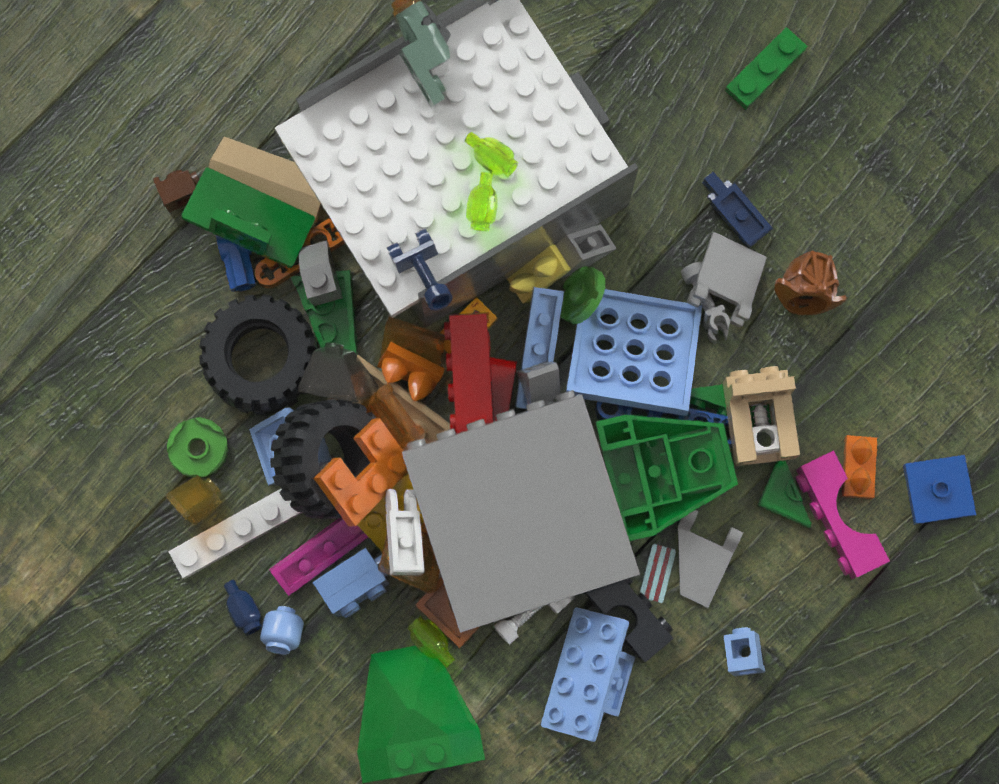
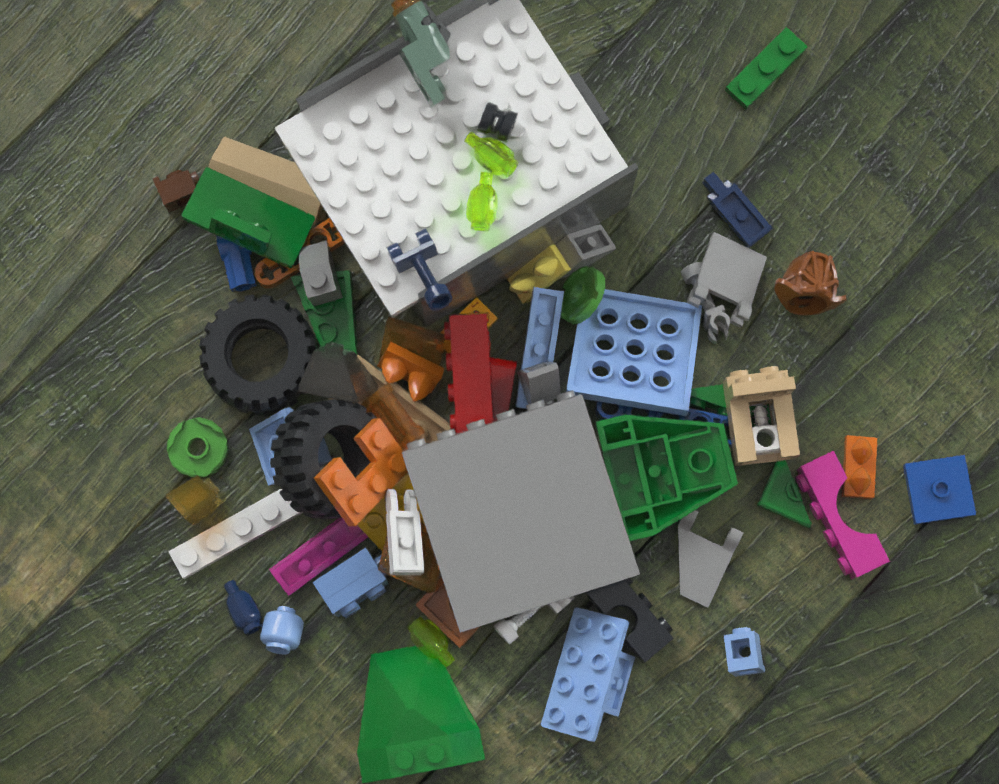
clear light blue sticker [640,544,676,603] -> none
none -> black wheel [477,102,518,143]

